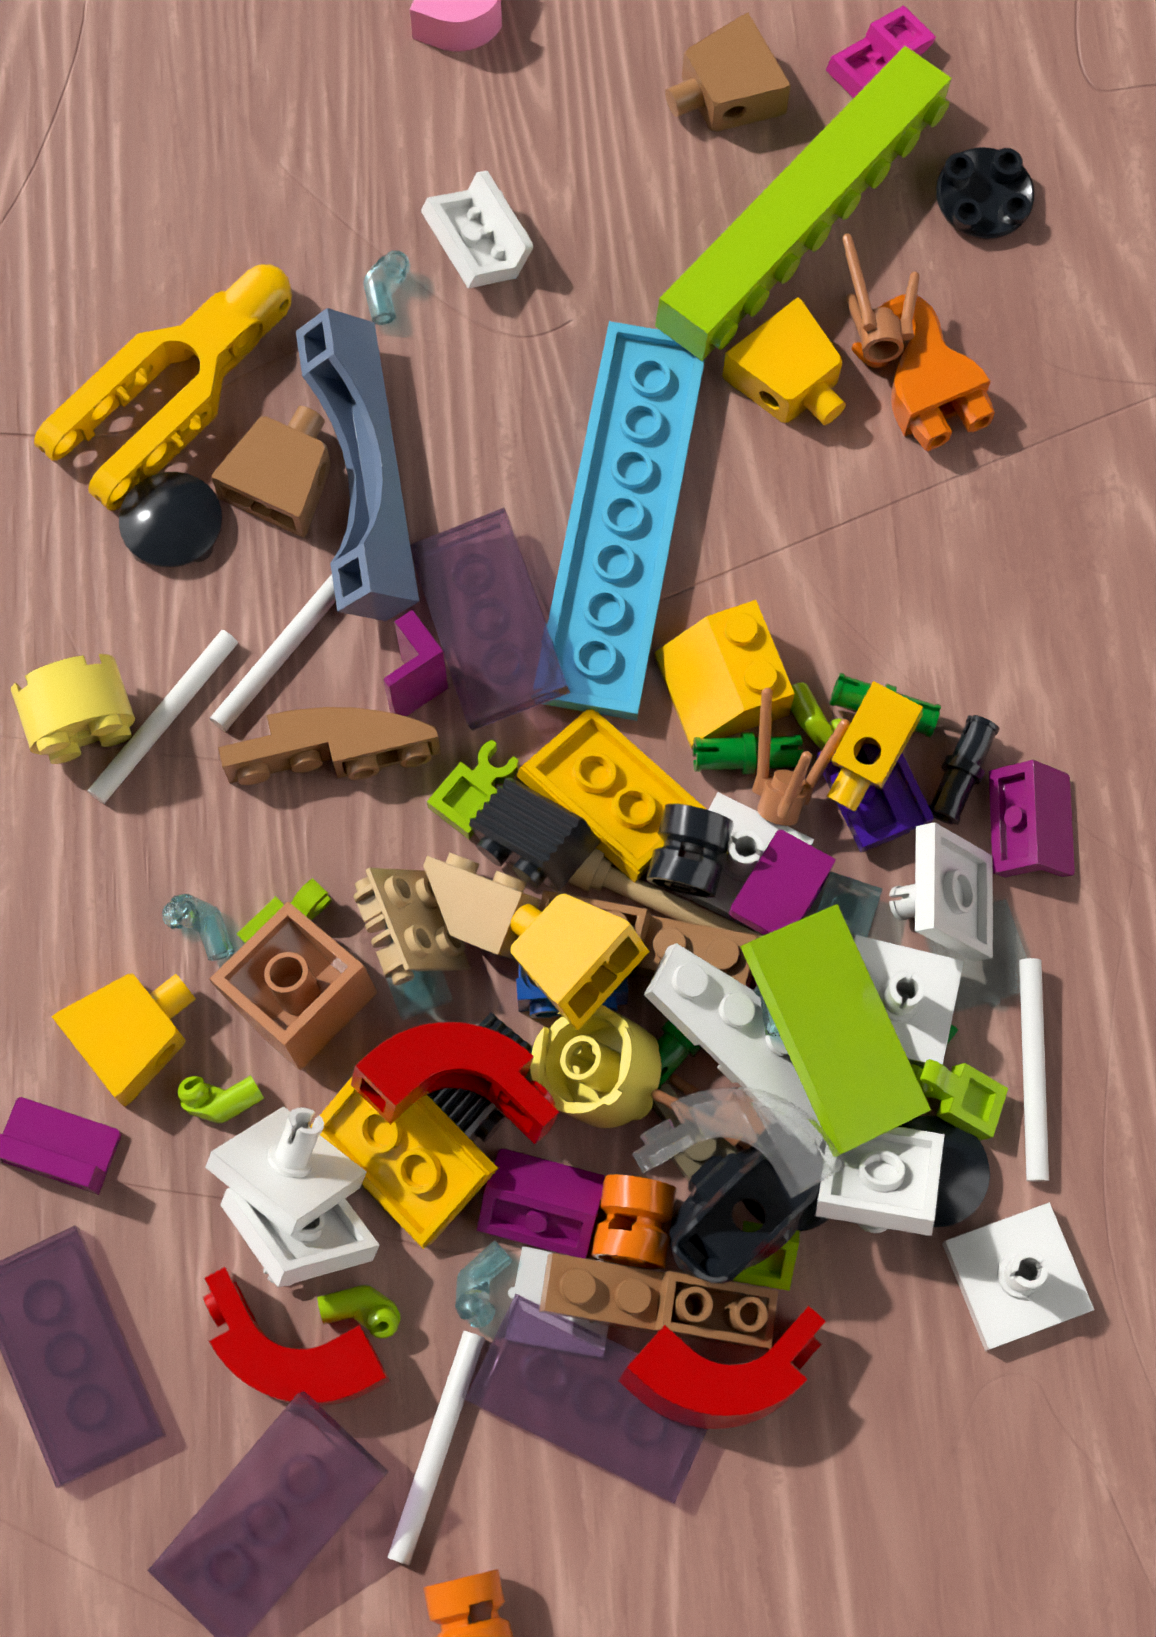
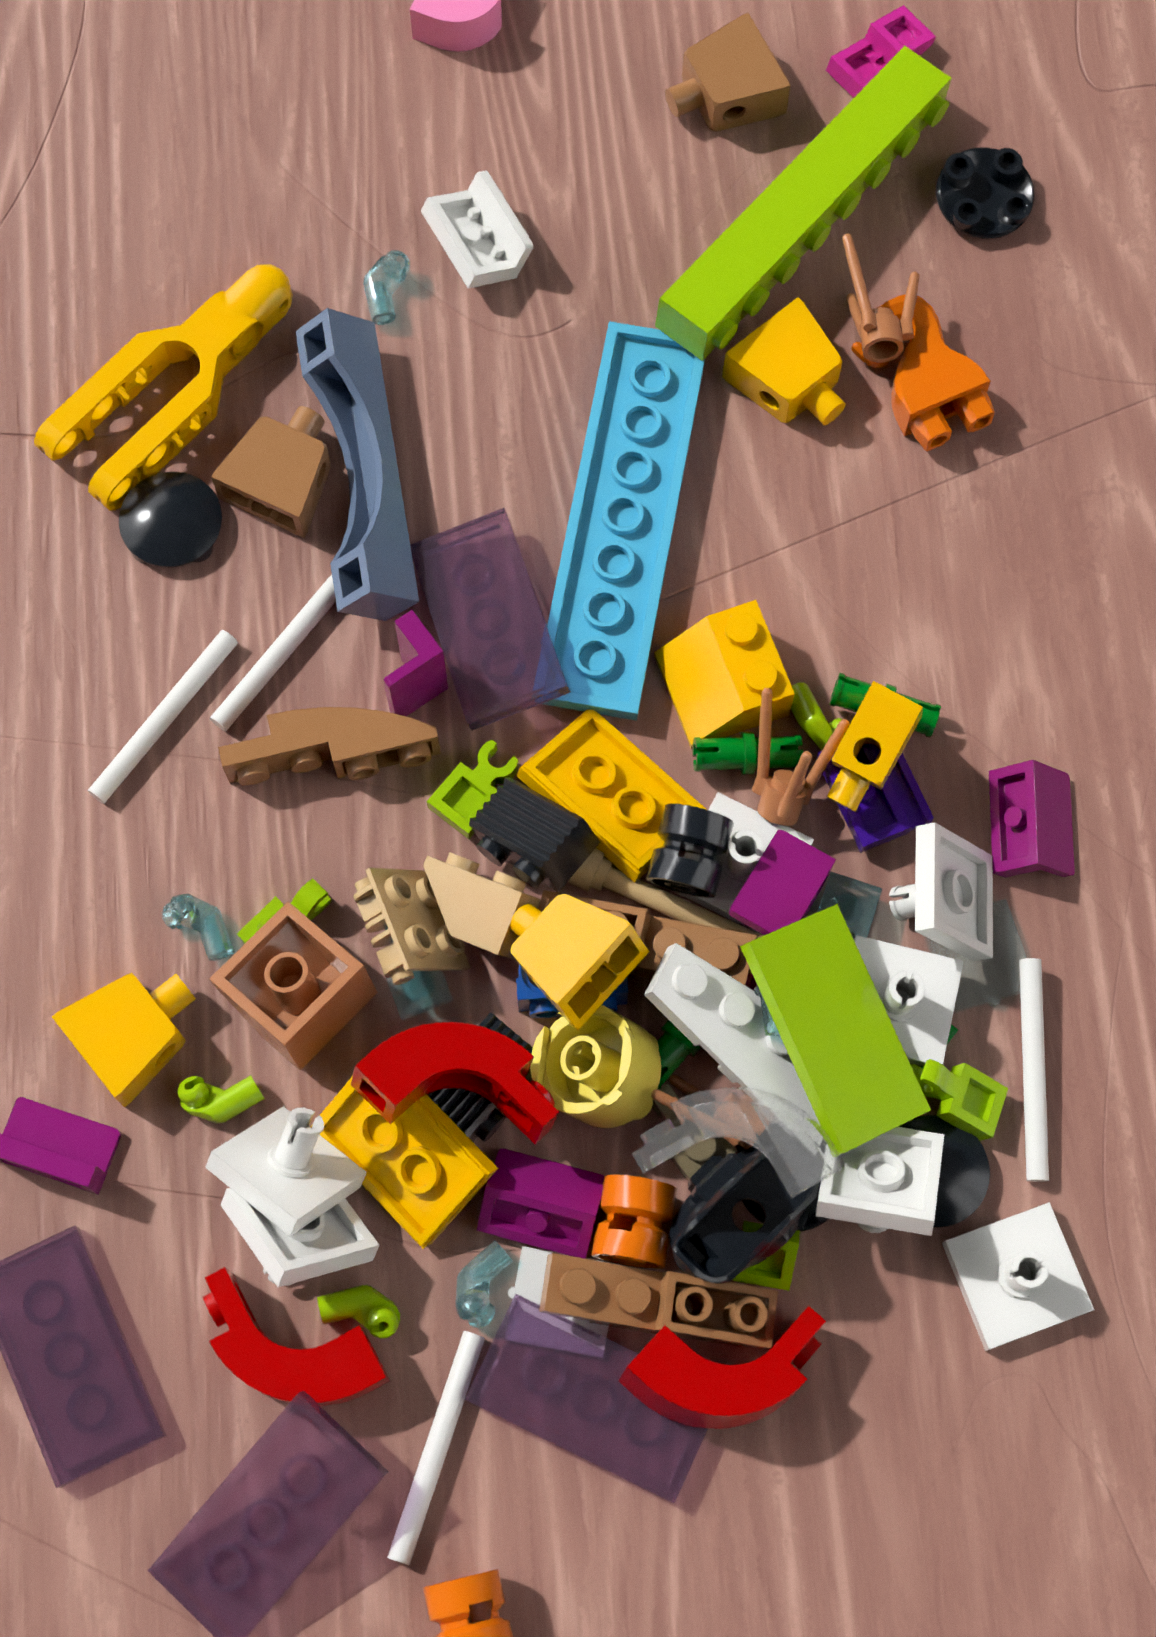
light yellow brick [11,654,135,764] -> none
black pin [929,715,1000,825] -> none

